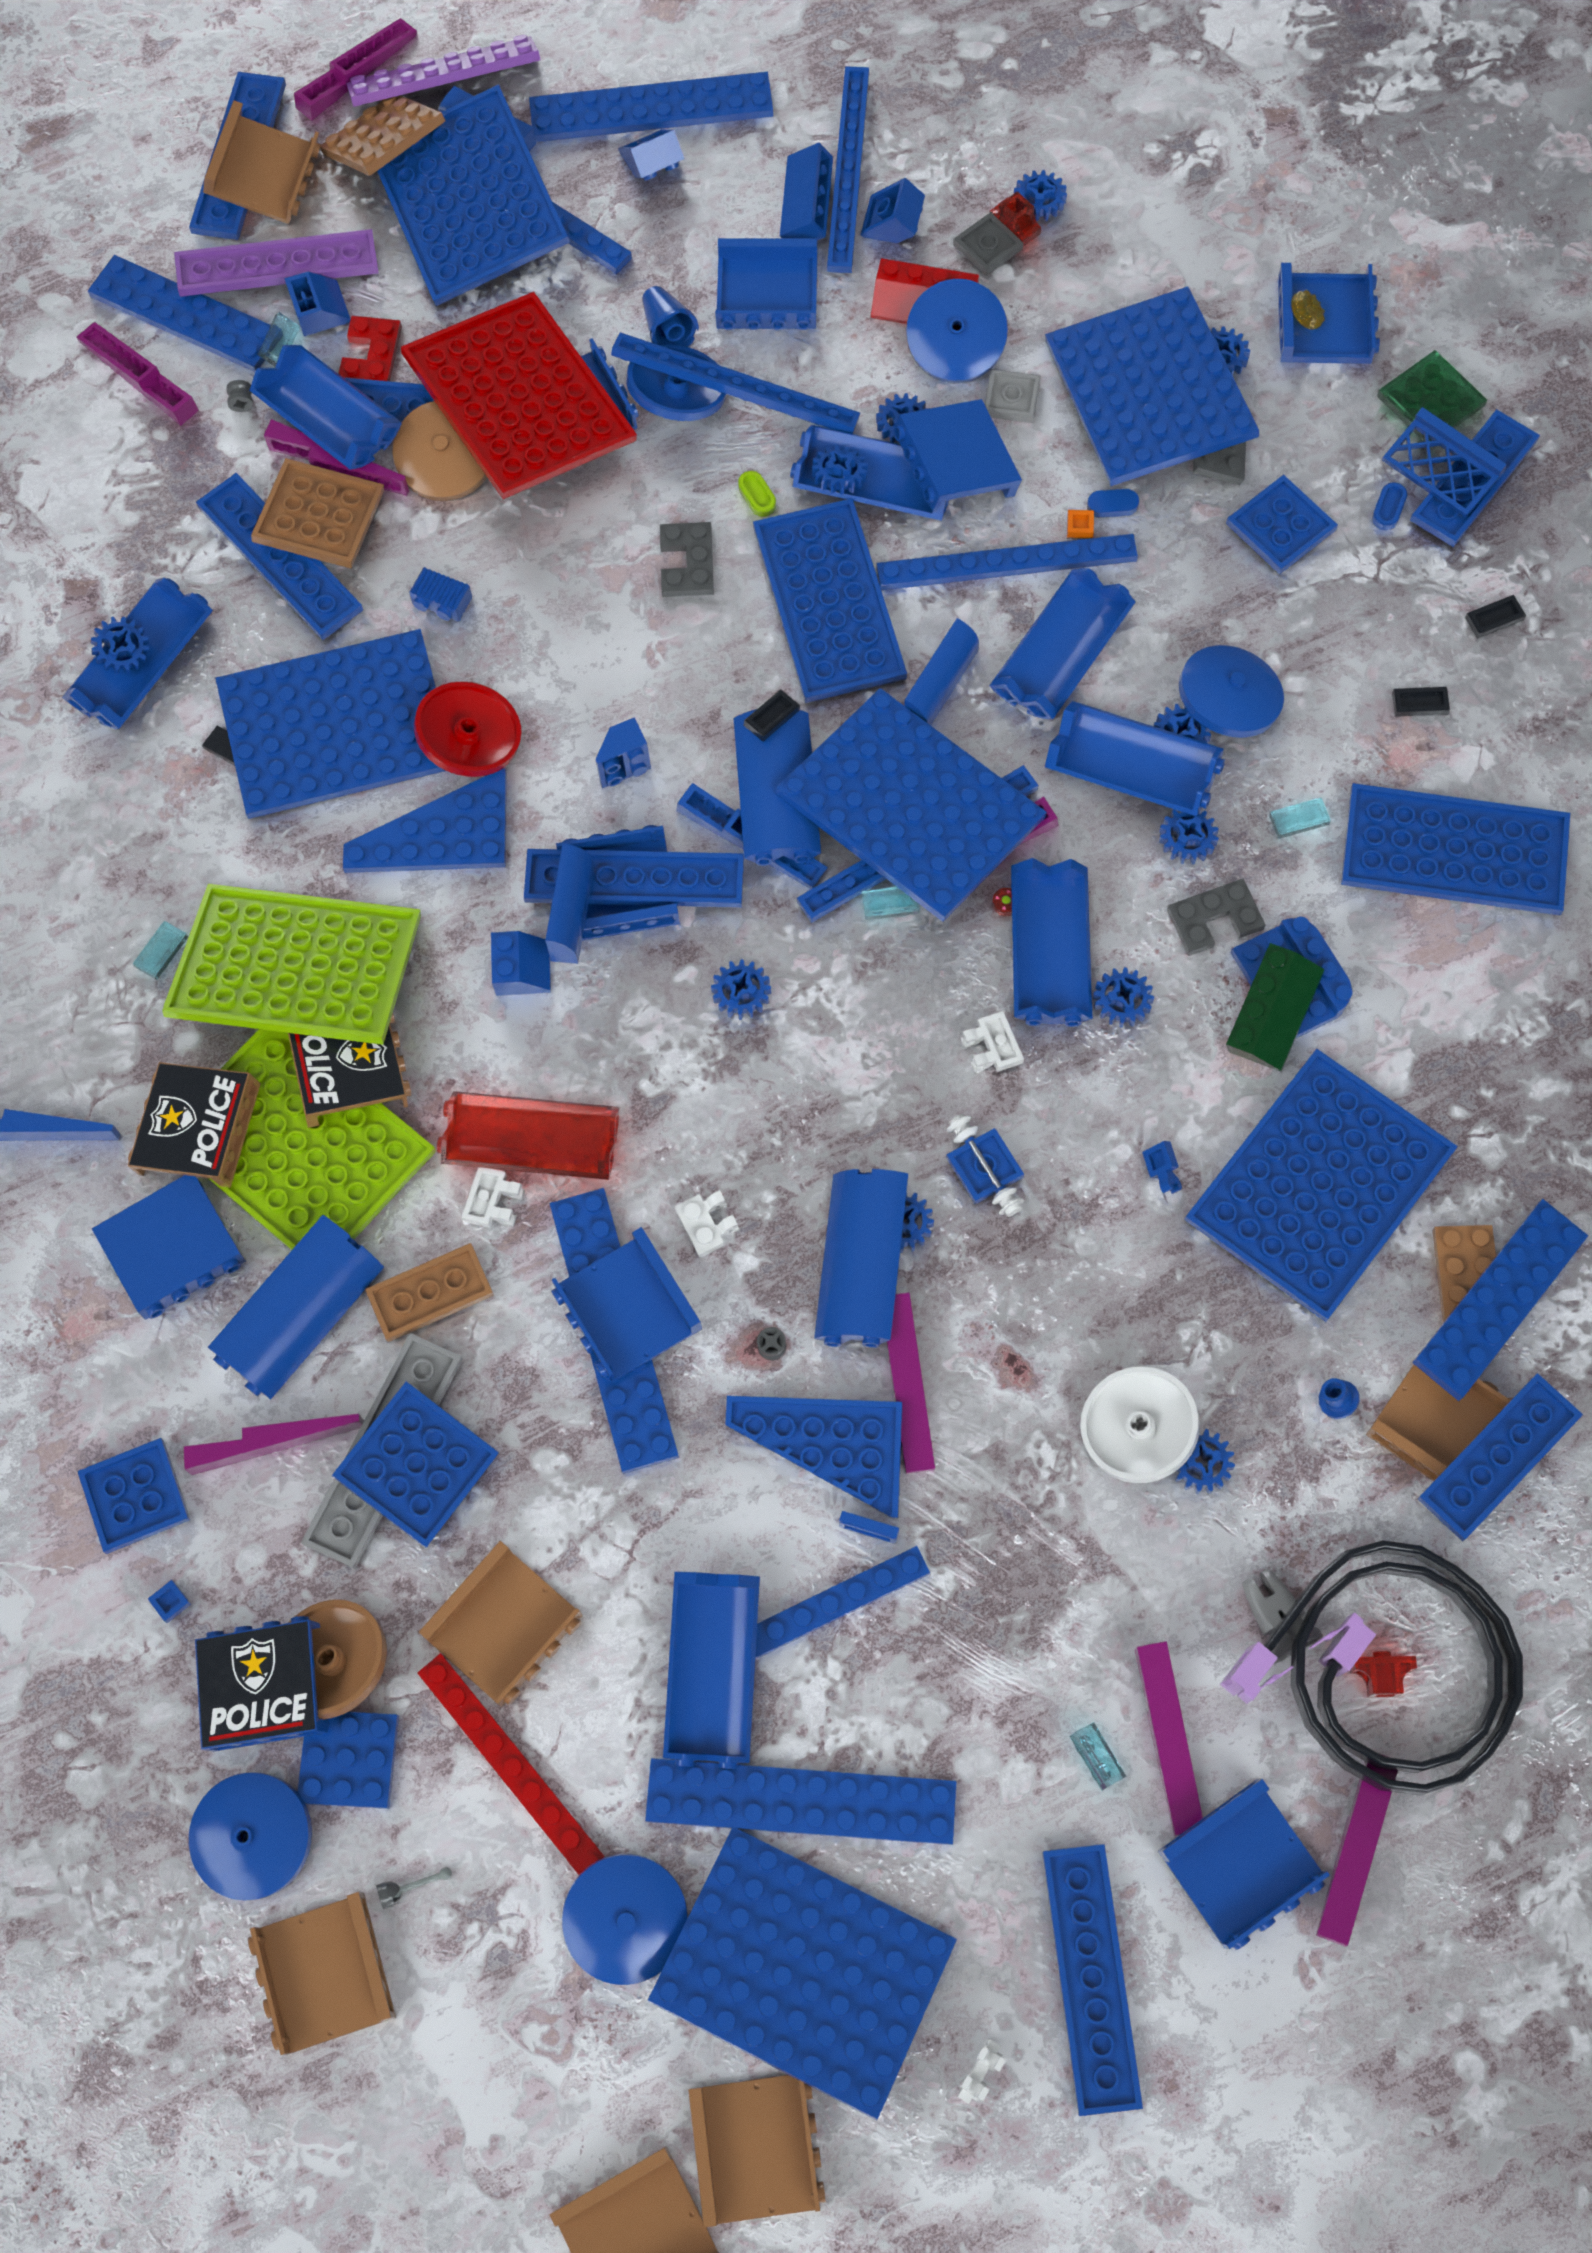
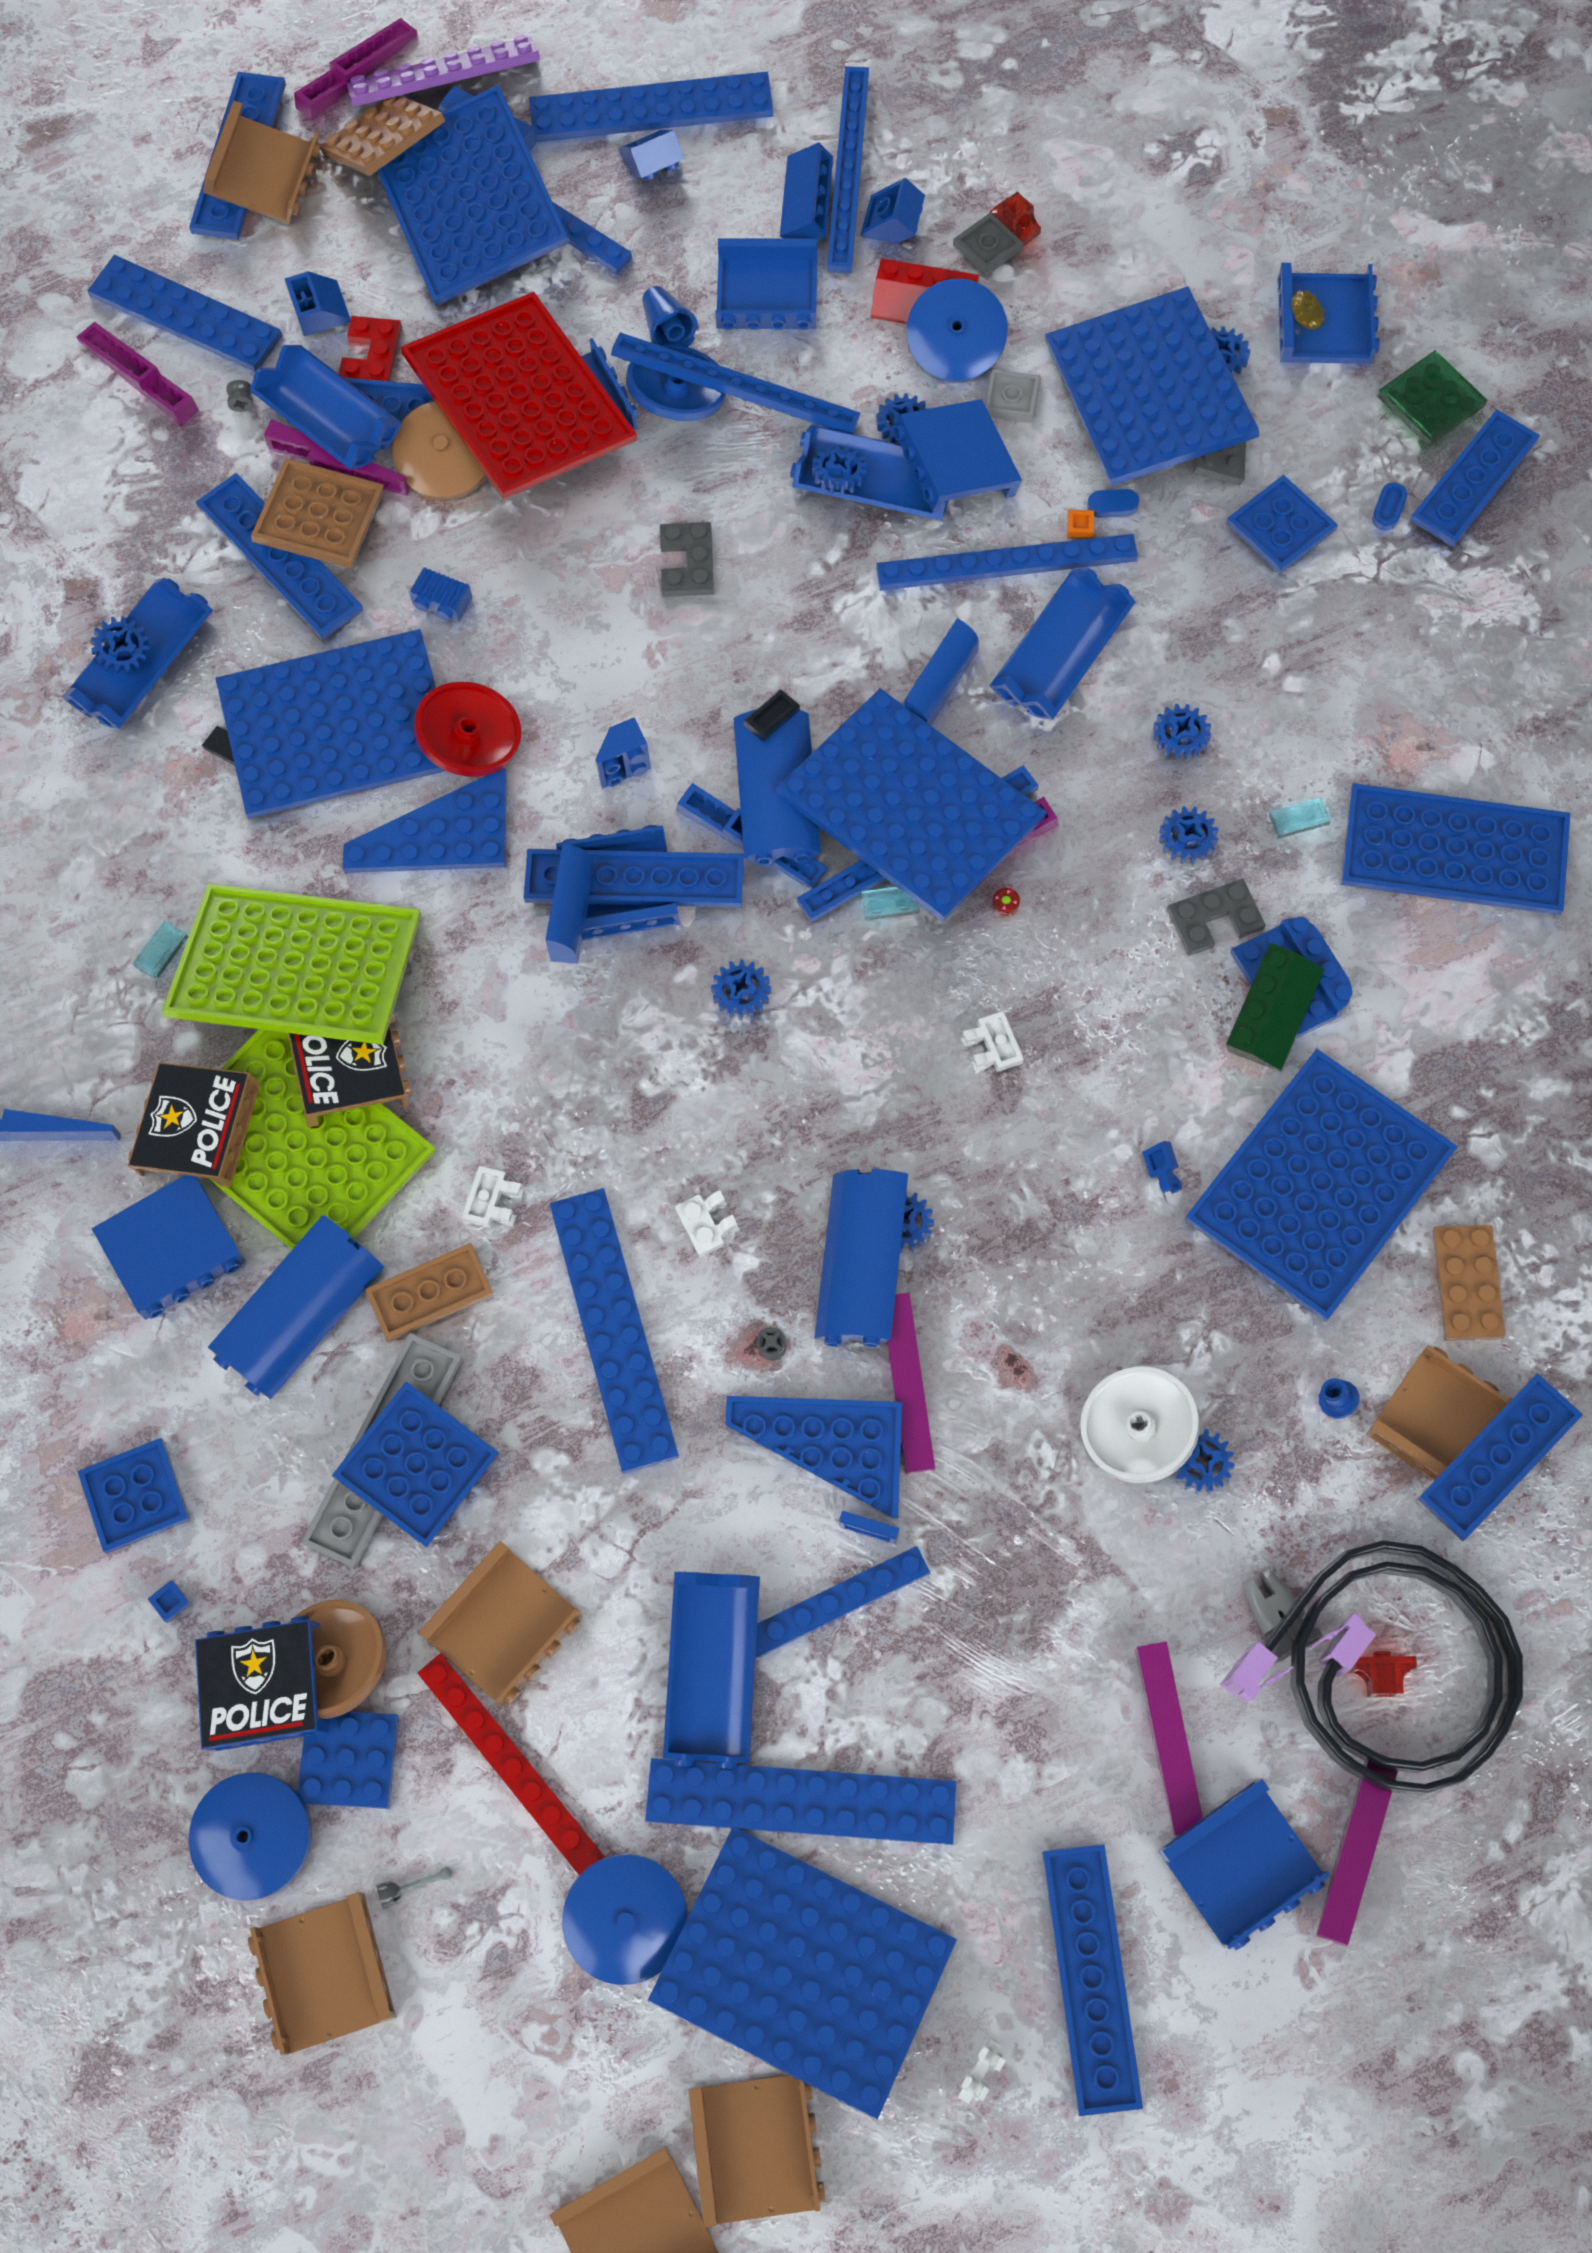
medium lavender plate [174,229,379,297] -> none
magenta slope [184,1414,364,1475] -> none
clear light blue tile [257,312,300,367] -> none
clear red cylinder [437,1091,620,1180] -> none
blue slope [491,931,551,996] -> none
blue panel [551,1227,702,1383] -> none
lime tile [738,471,776,517] -> none
blue plate [753,498,907,703] -> none
blue plate [946,1114,1024,1217] -> none
blue cylinder [1011,858,1093,1027] -> none
blue gear [1013,170,1067,221] -> none
blue cylinder [1045,701,1225,817] -> none
clear light blue plate [1069,1722,1127,1791] -> none
blue gear [1093,967,1154,1028] -> none
blue dish [1179,645,1284,738] -> none
blue fence [1382,407,1507,518] -> none
black tile [1392,687,1450,717] -> none
blue plate [1412,1199,1589,1401] -> none
black tile [1465,595,1526,639] -> none

